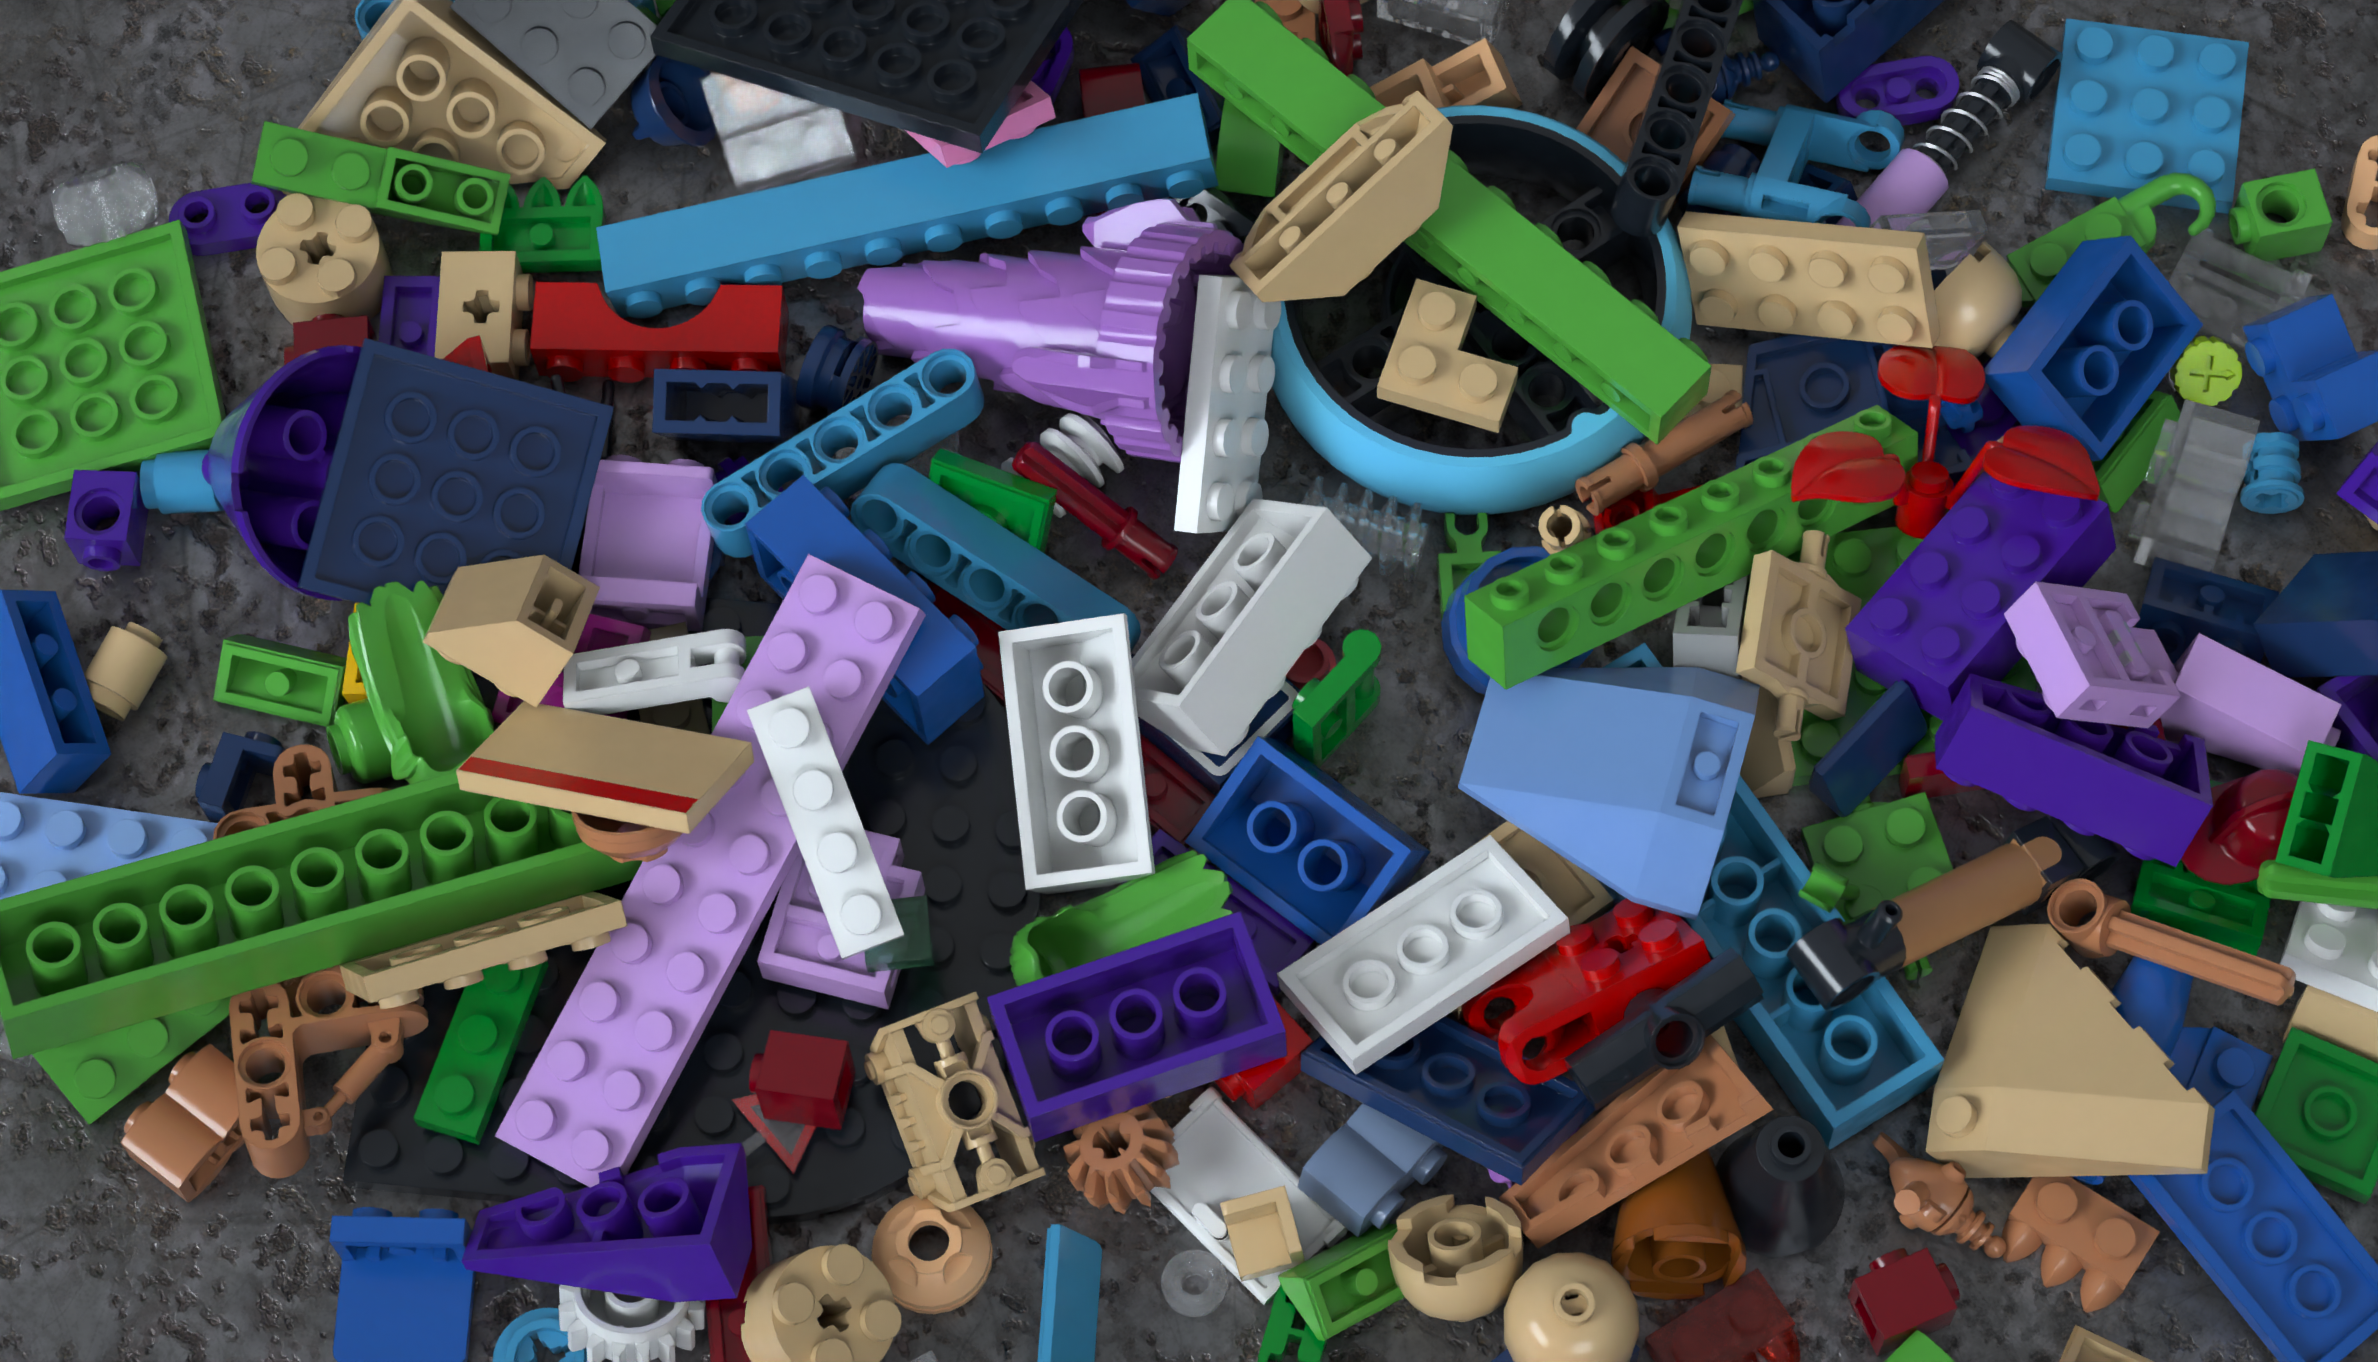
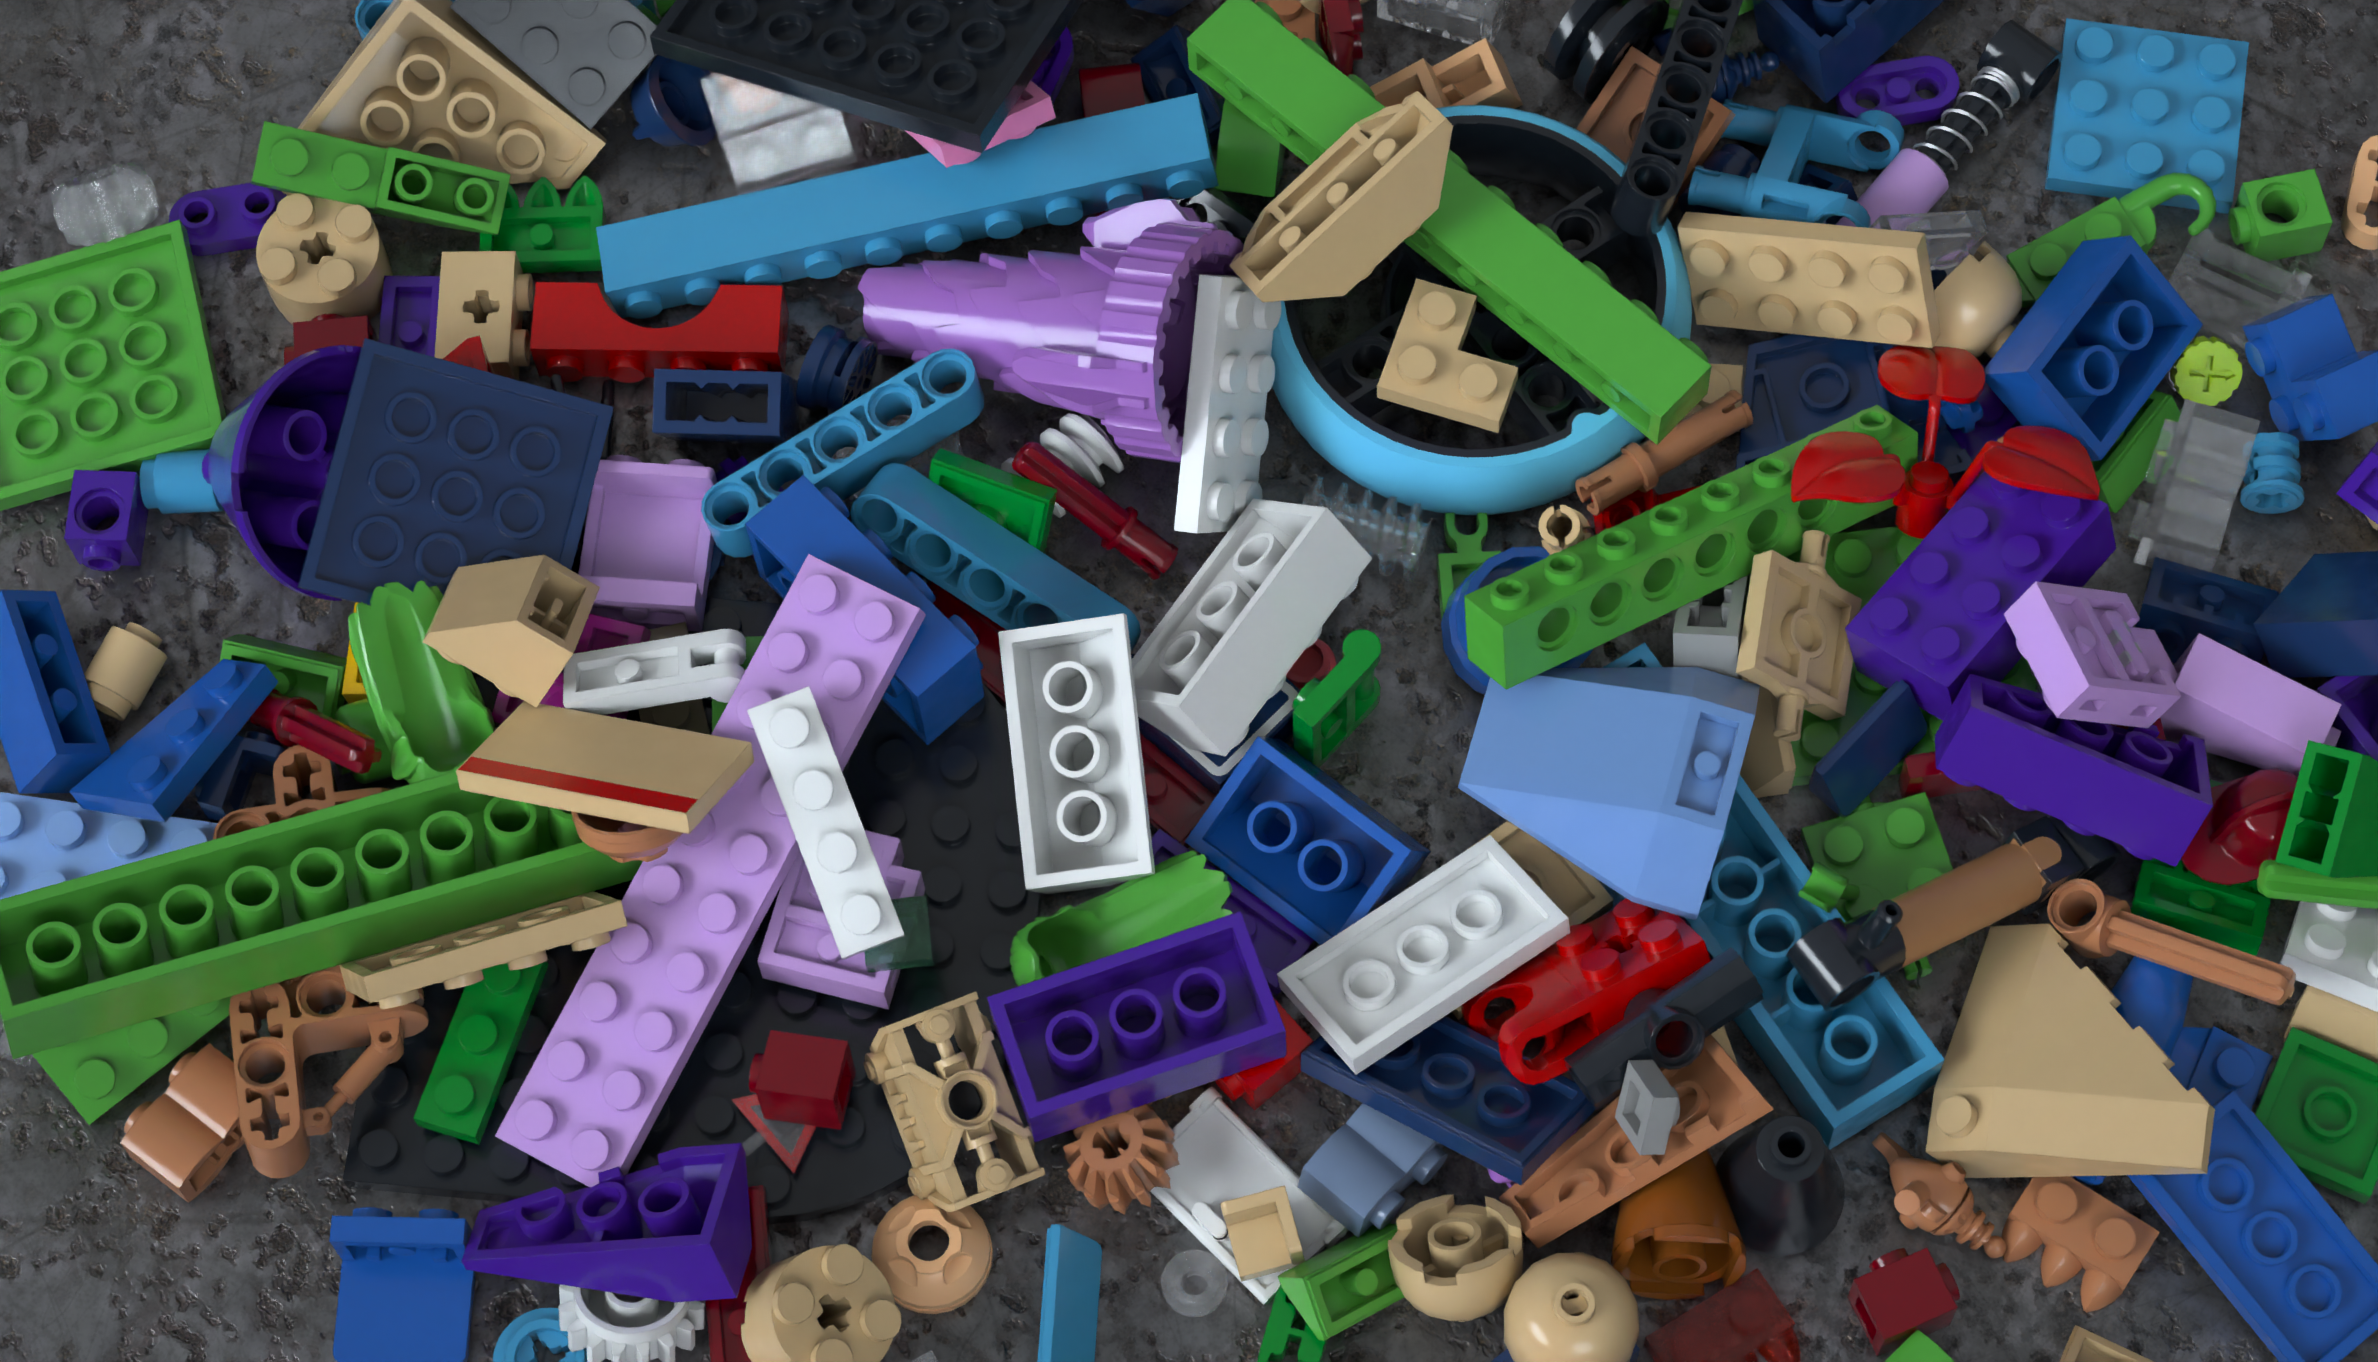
none -> blue wing [69,659,278,822]
none -> dark red axle [249,689,382,774]
none -> light grey plate [1615,1060,1680,1155]

